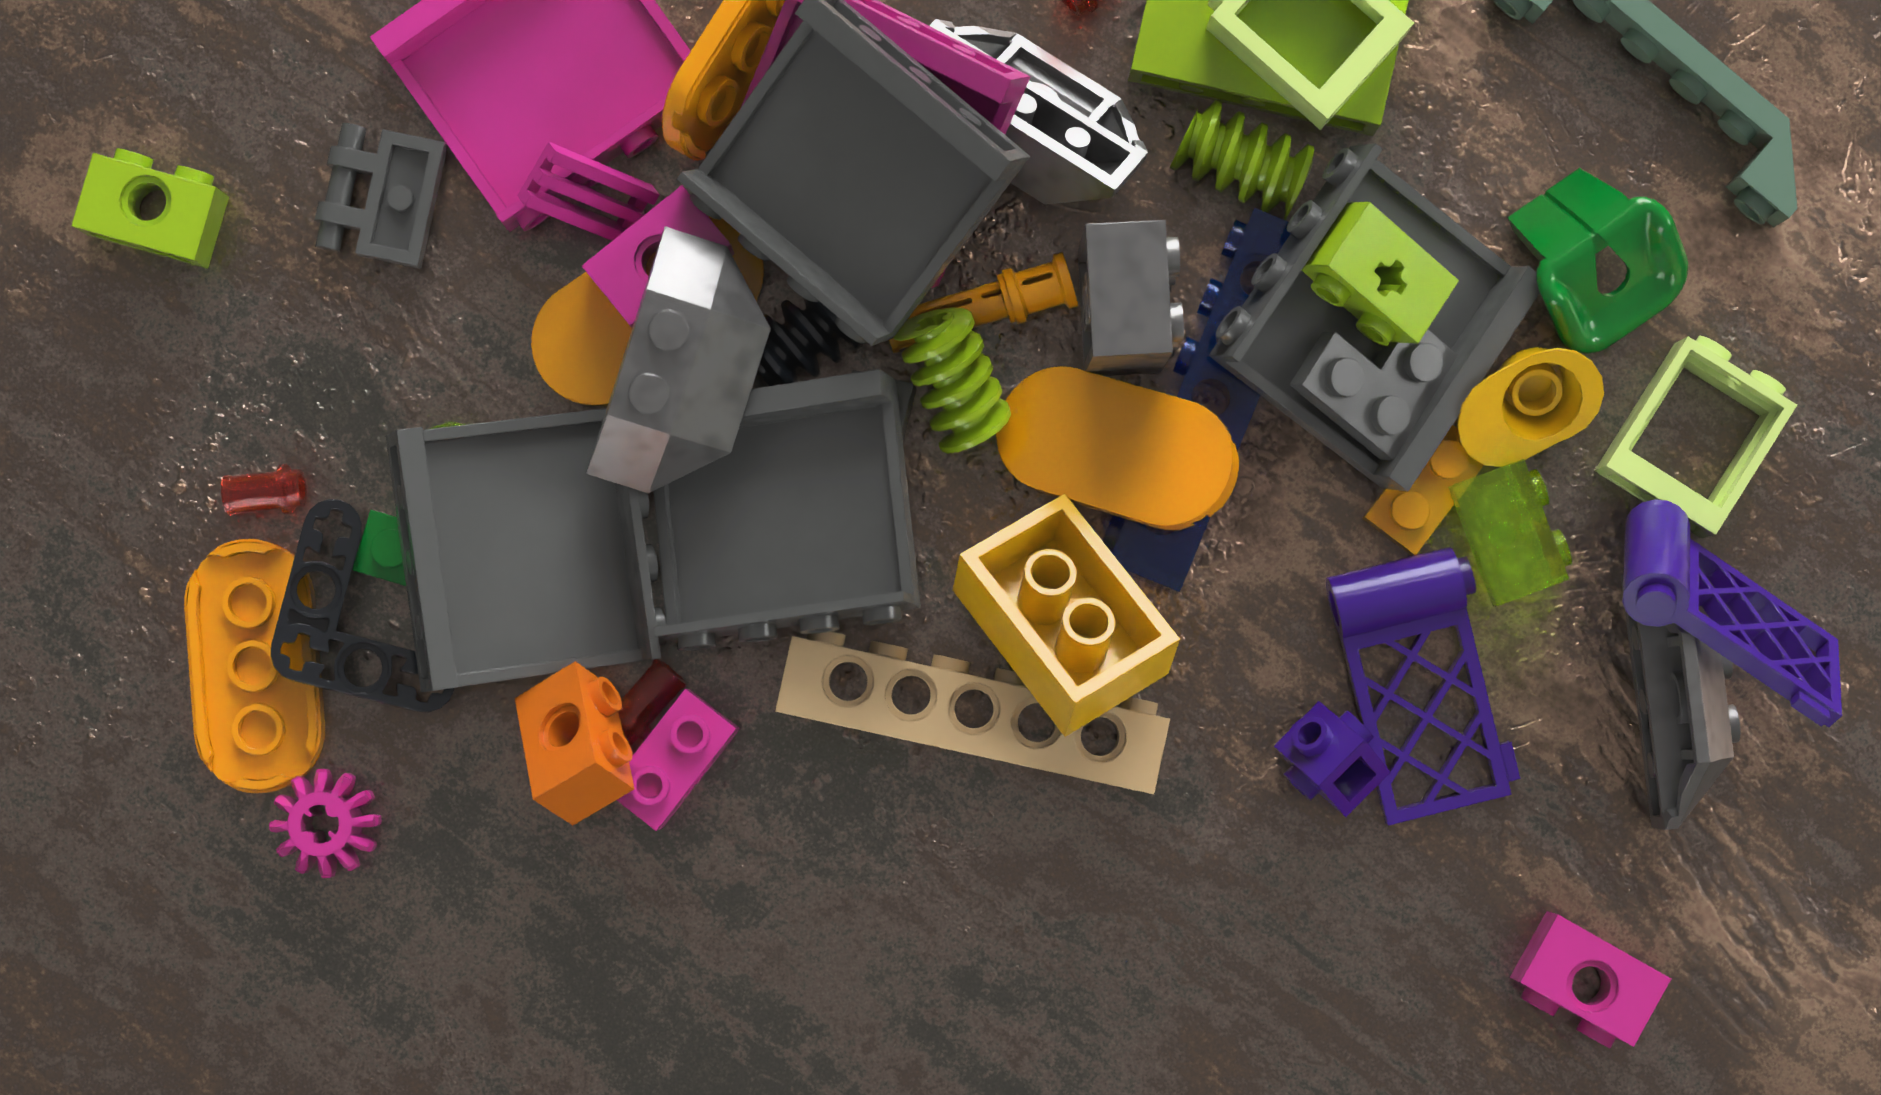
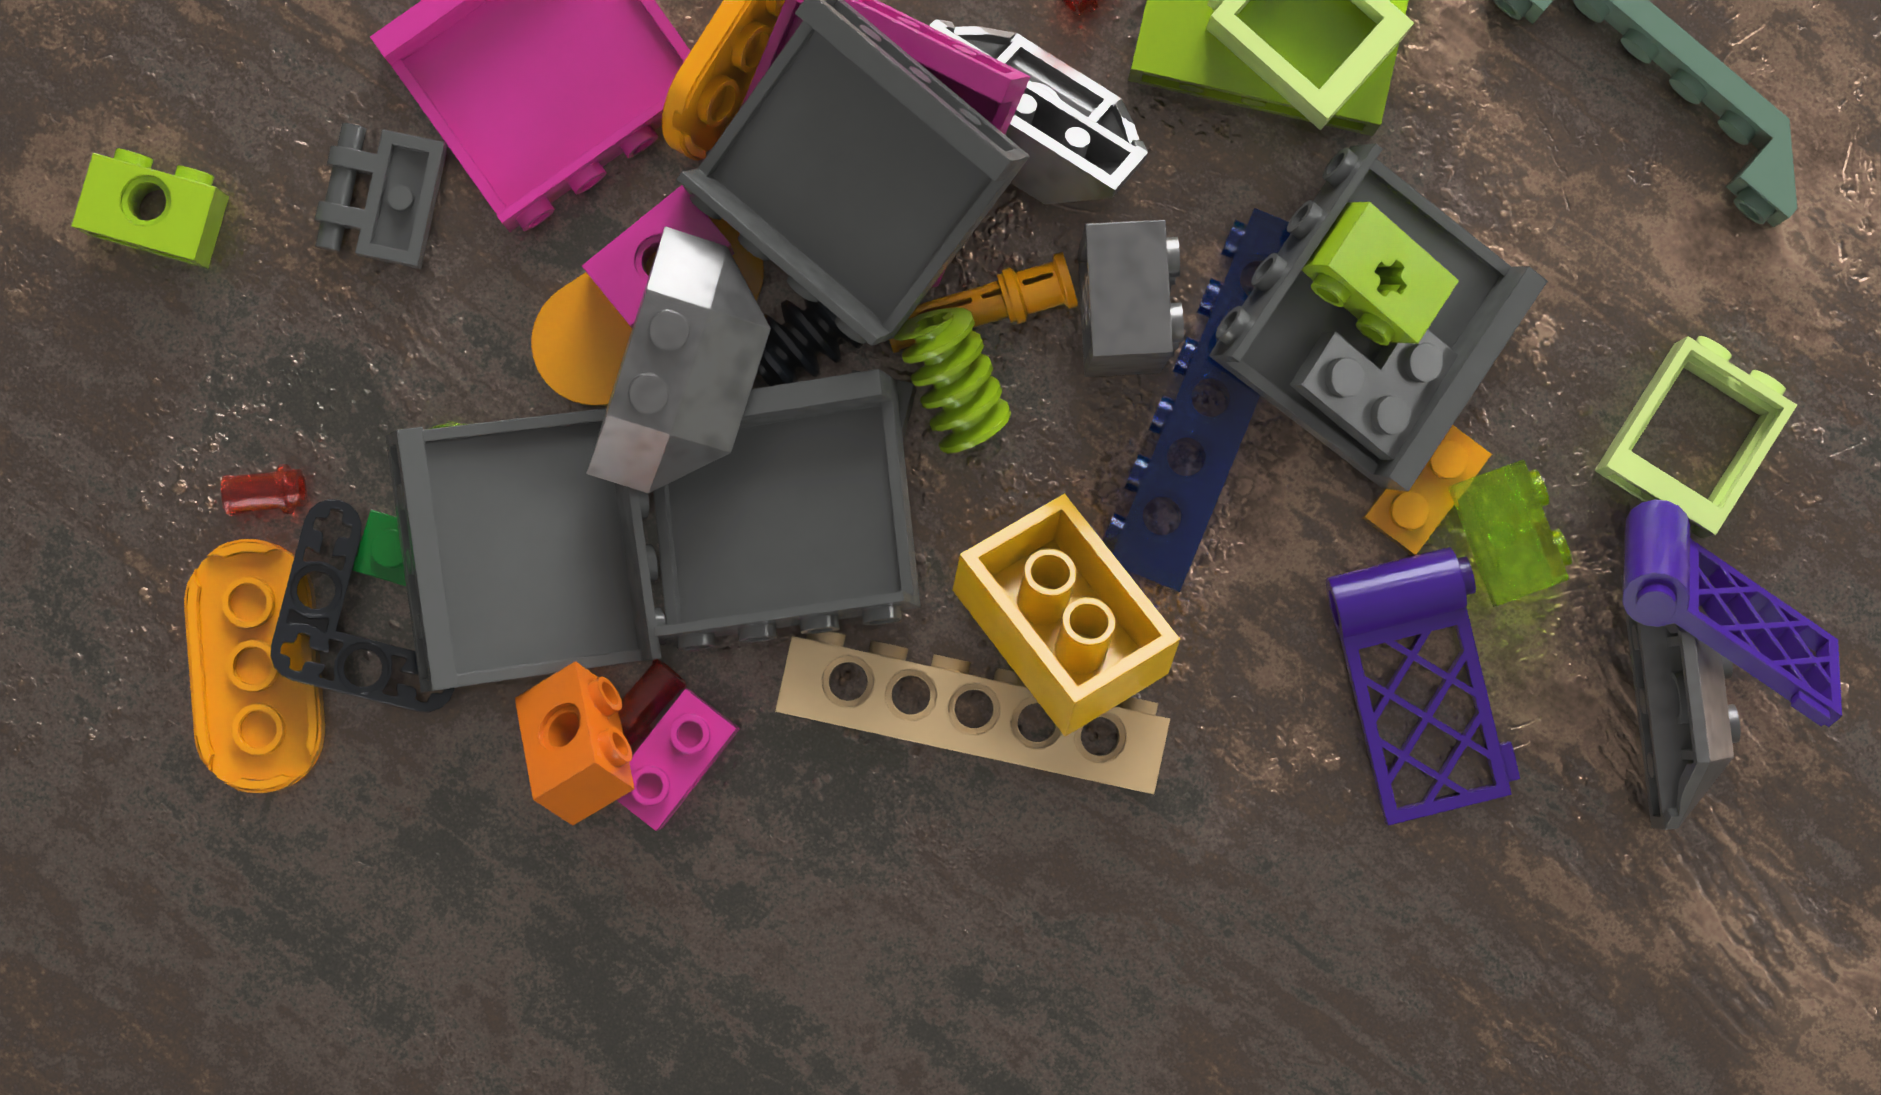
dark pink gear [269,769,382,878] -> none
dark pink tile [517,142,660,241] -> none
light orange tile [996,366,1239,530] -> none
lime piece [1170,100,1314,222] -> none
dark purple brick [1274,701,1391,817] -> none
yellow piece [1457,347,1604,467] -> none
green piece [1507,168,1688,354] -> none
dark pink brick [1510,911,1671,1049] -> none

